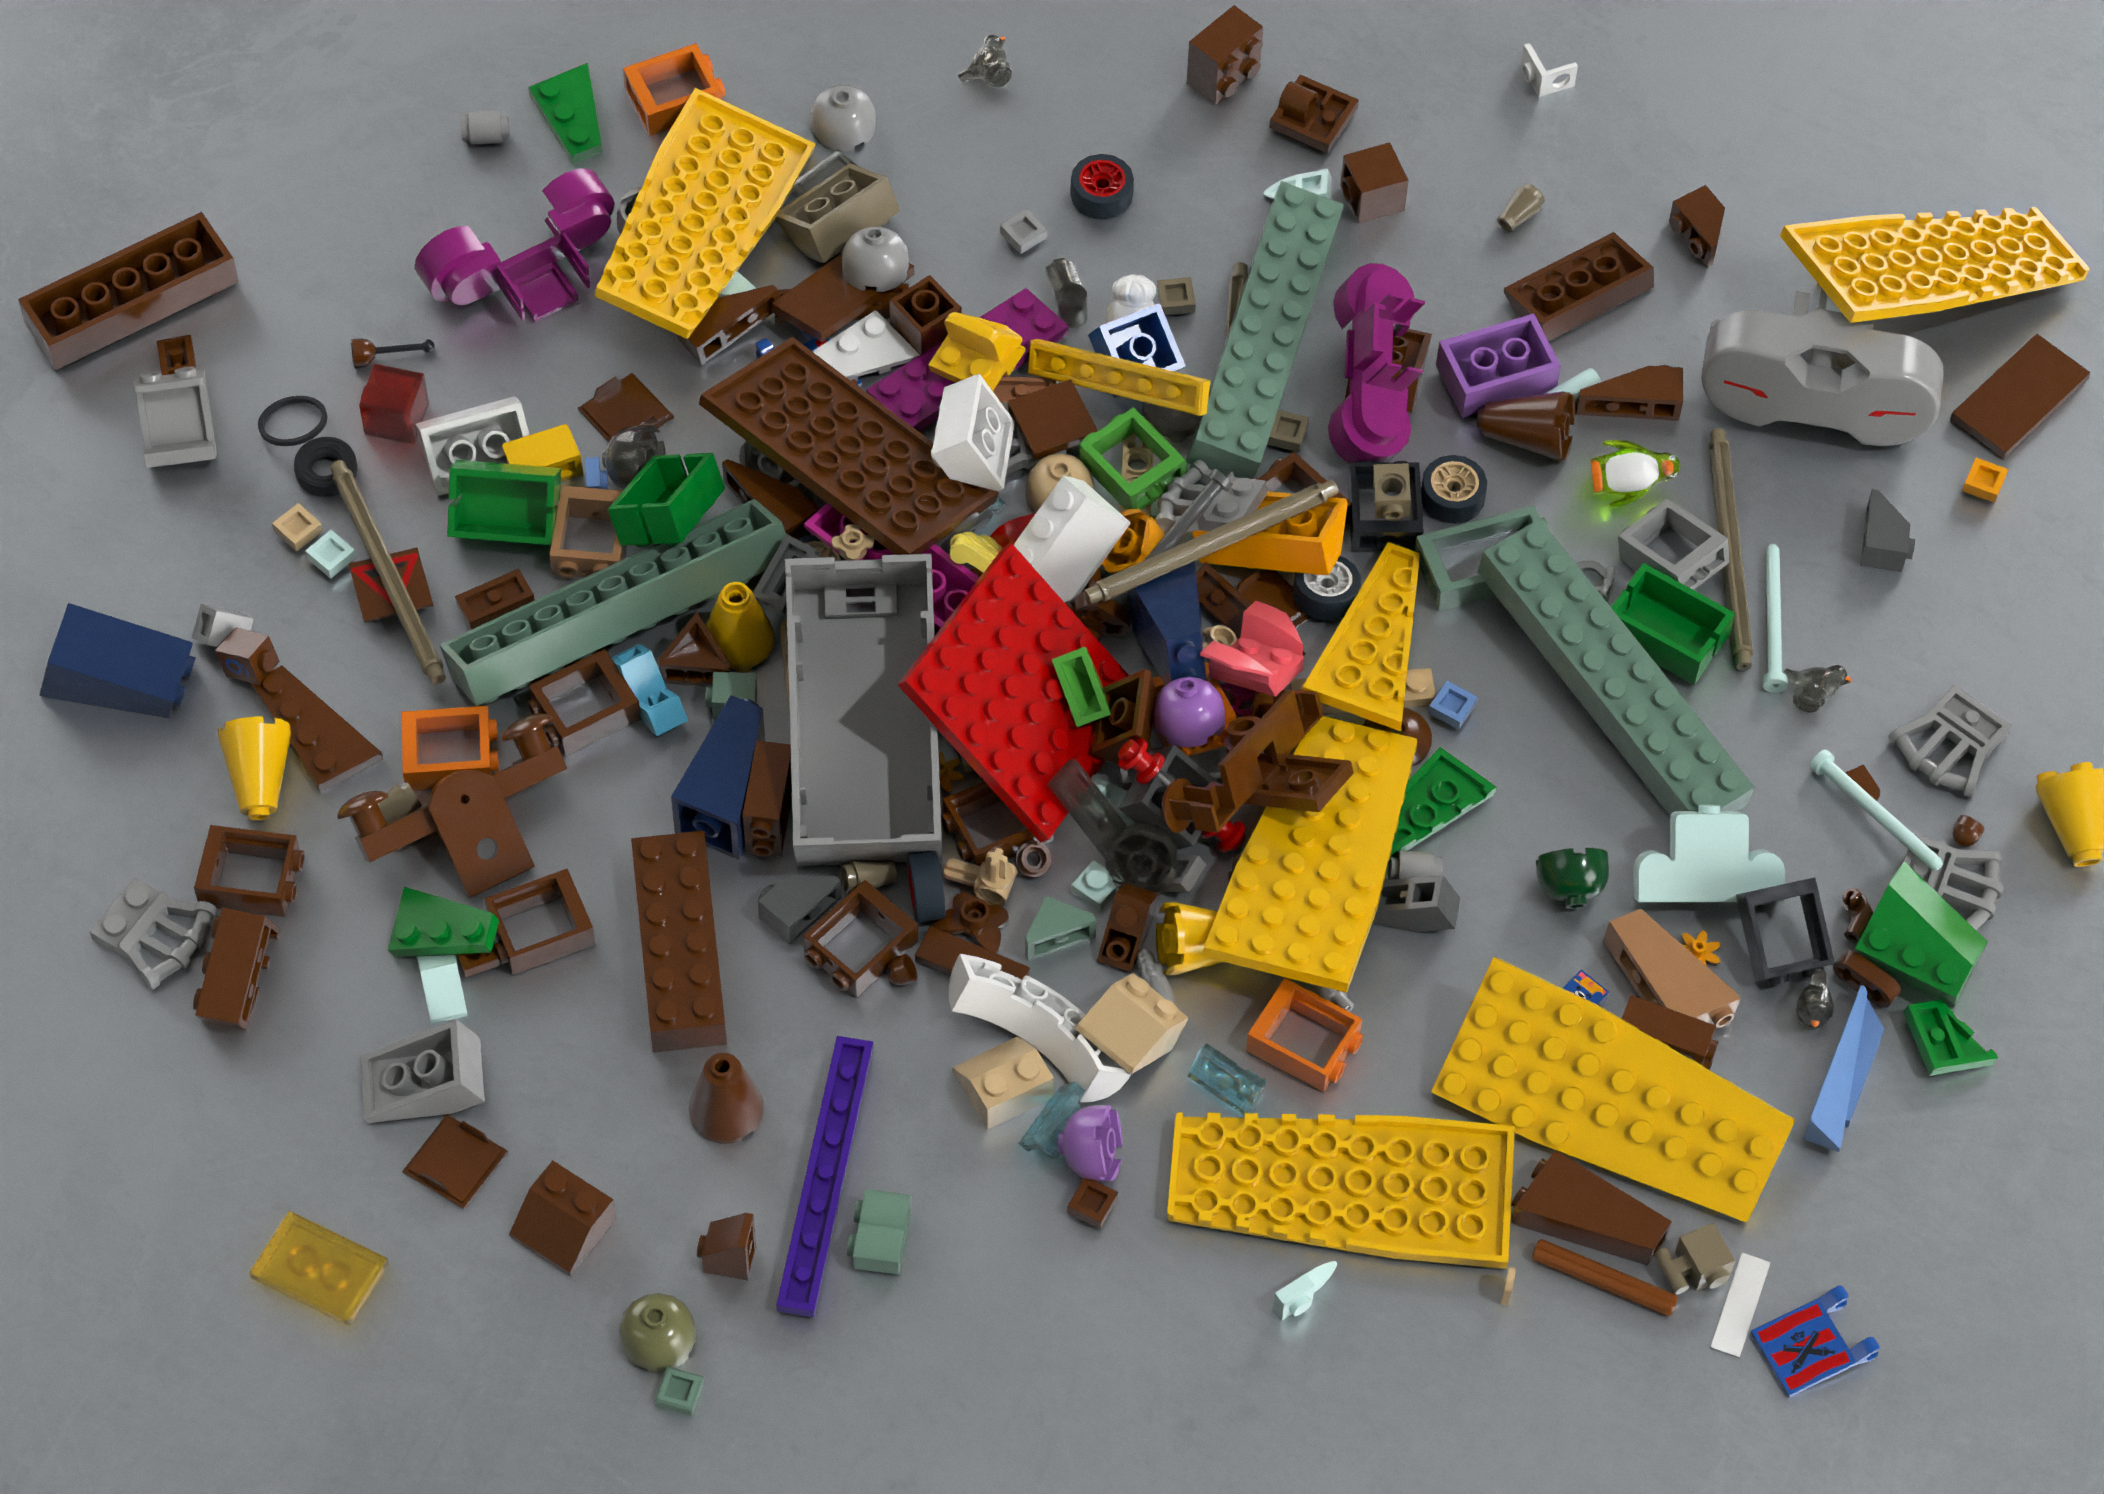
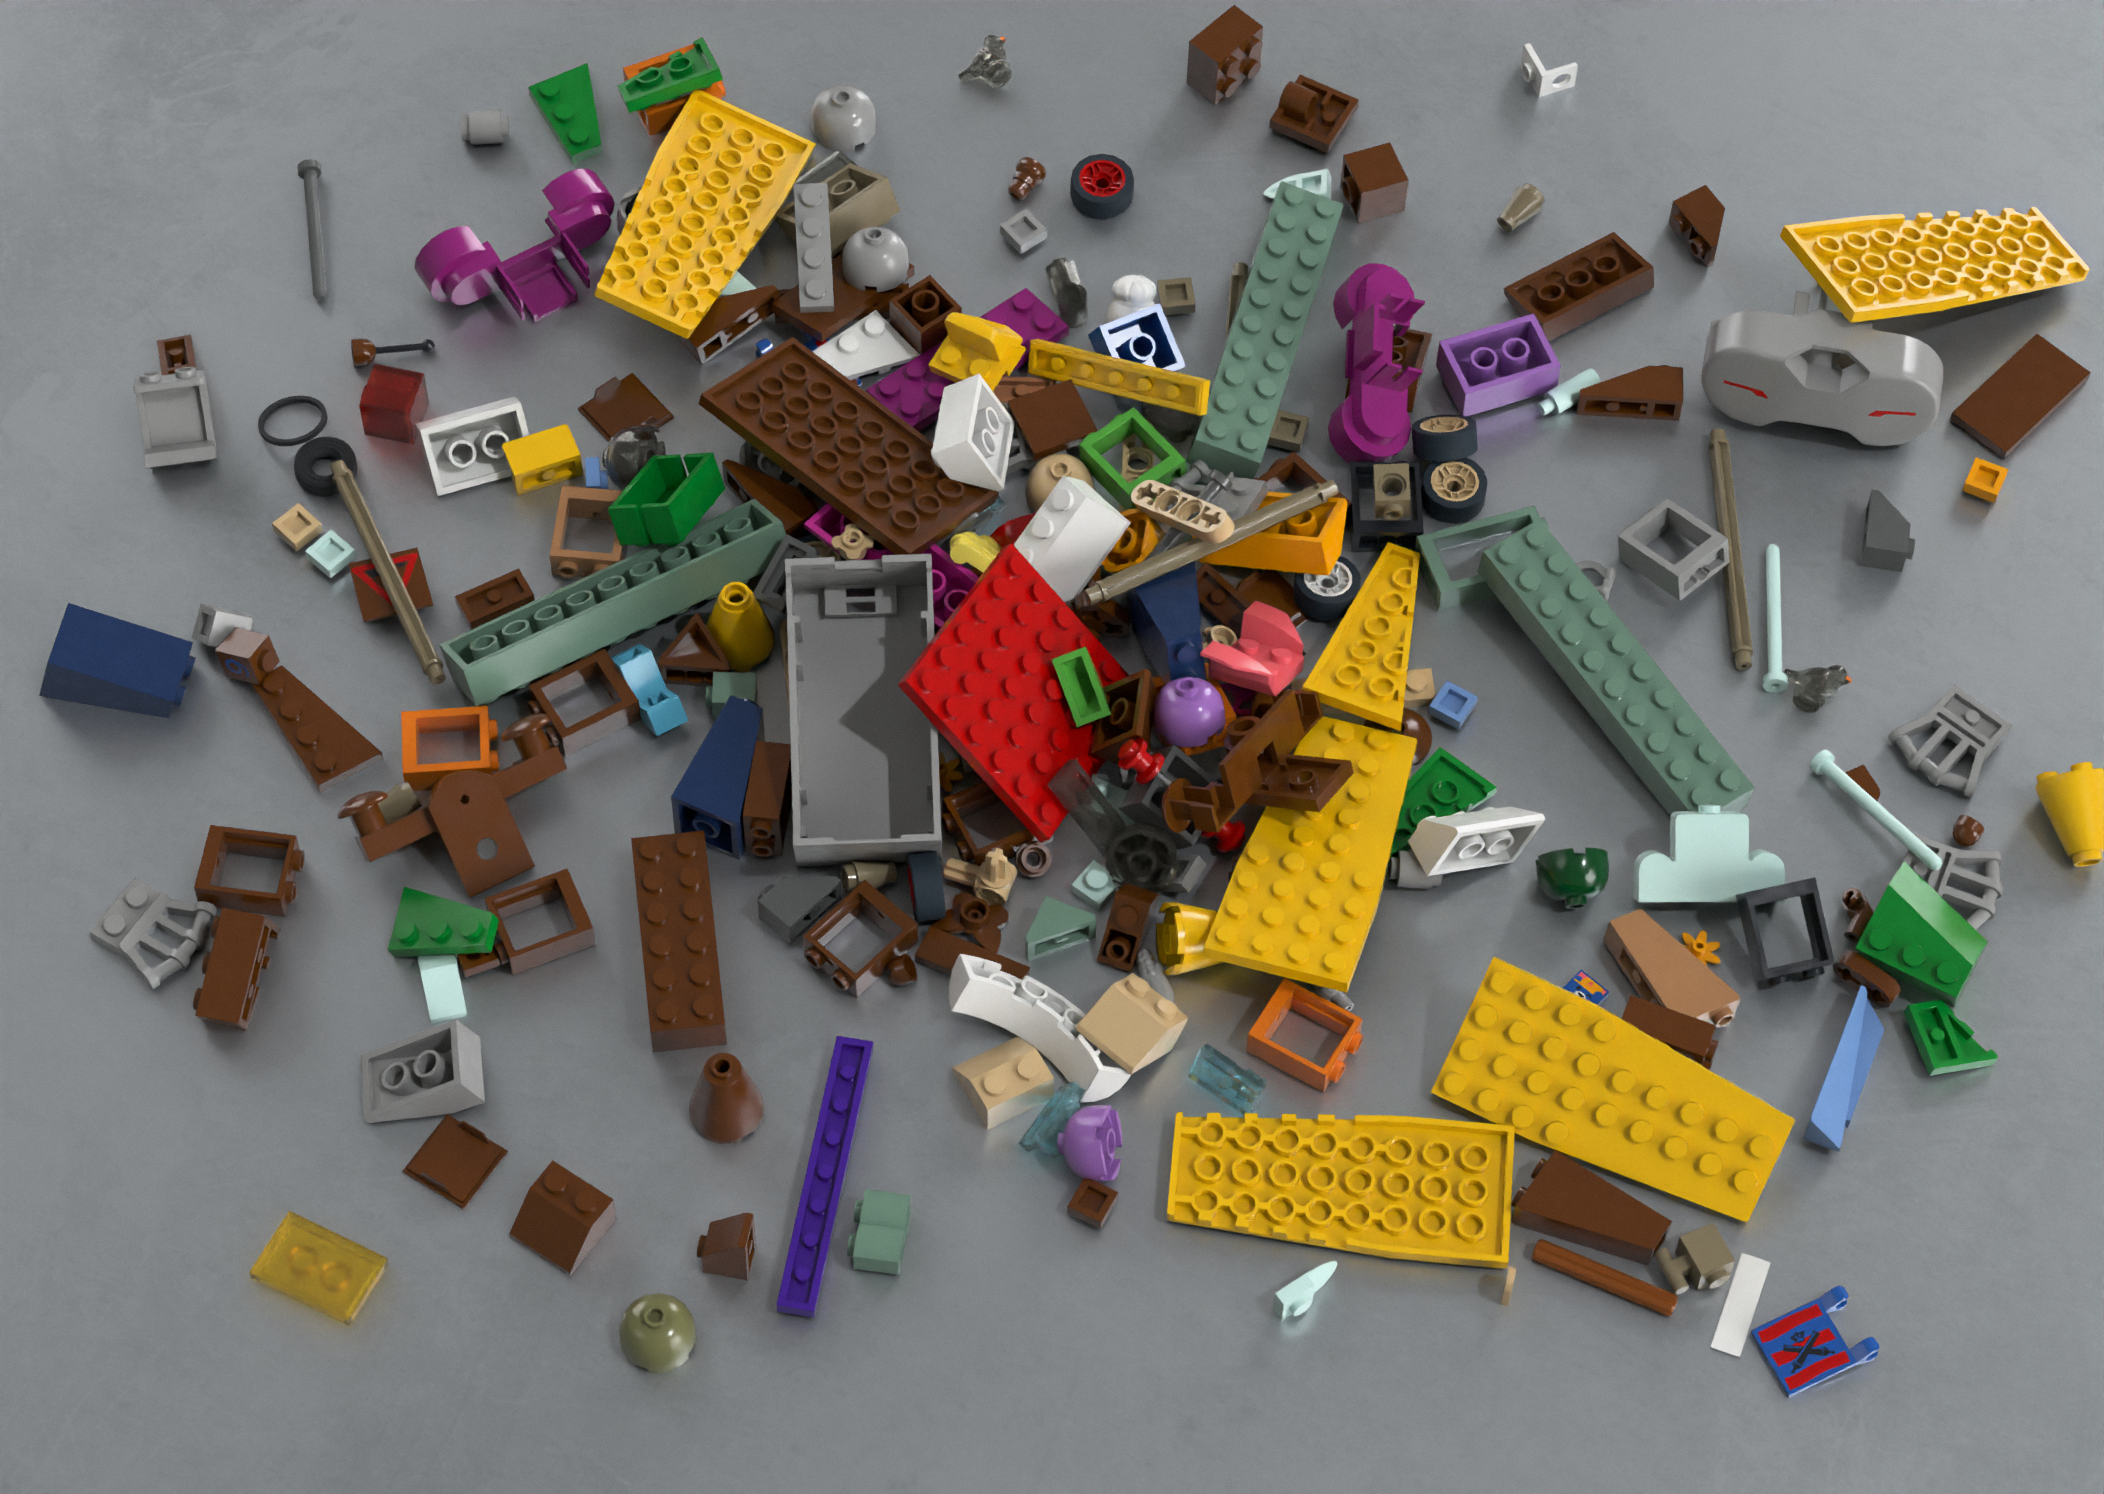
reddish brown brick [18,212,239,370] -> none
yellow cone [218,716,291,821] -> none
green piece [447,460,561,545] -> none
sand green tile [654,1366,704,1416] -> none
dark grey slope [1372,875,1460,932] -> none
reddish brown cone [1477,391,1575,460] -> none
animal [1590,440,1680,507] -> none
green piece [1611,563,1735,685] -> none
clear smoke animal [1796,969,1834,1030] -> none
none -> dark grey bar [297,159,327,301]
none -> green wing [618,37,723,113]
none -> light grey plate [793,183,834,313]
none -> reddish brown piece [1008,157,1046,201]
none -> tan beam [1131,480,1235,544]
none -> white slope [1408,806,1546,876]
none -> black wheel [1412,414,1478,461]

